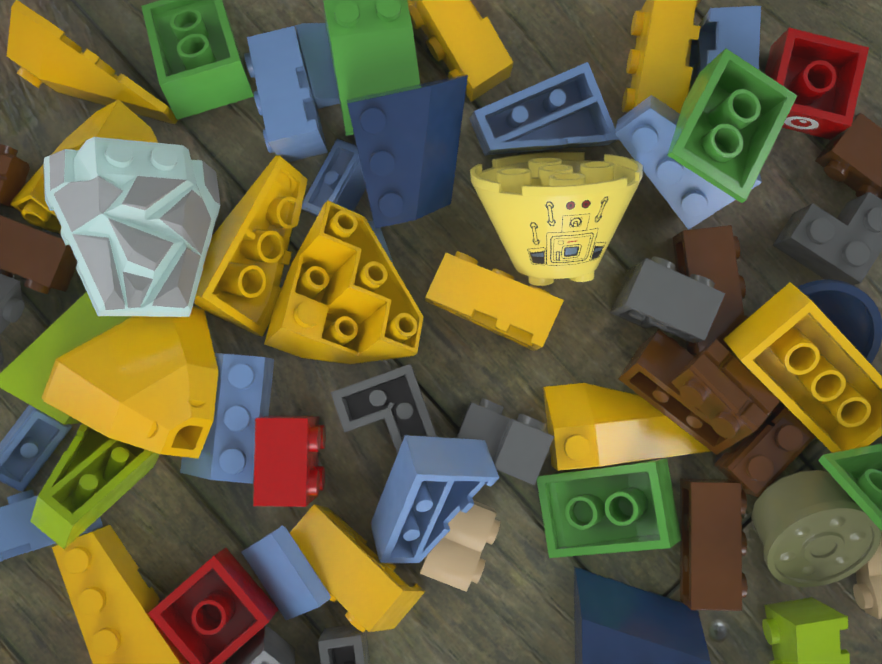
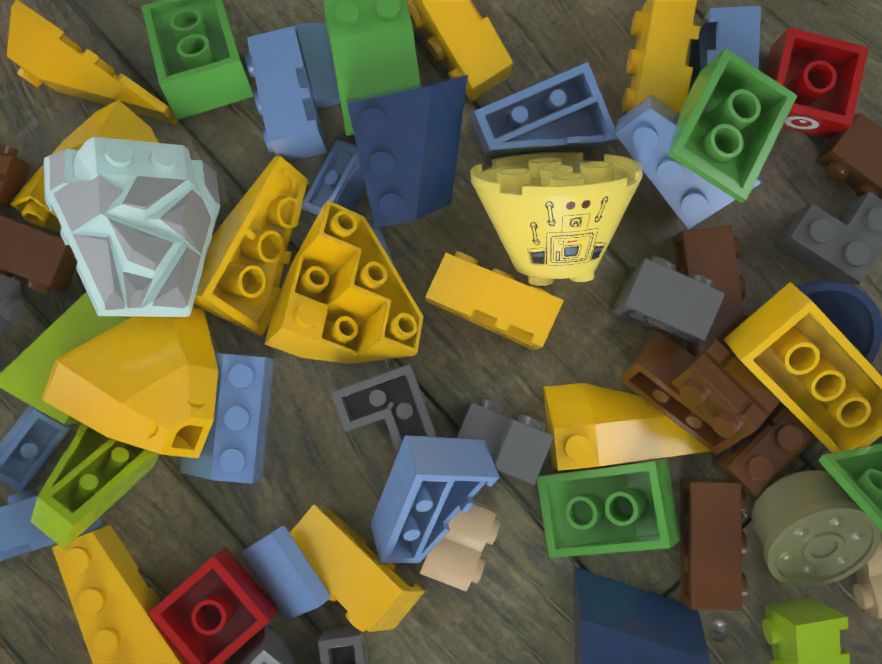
red brick [253,415,326,507] -> none

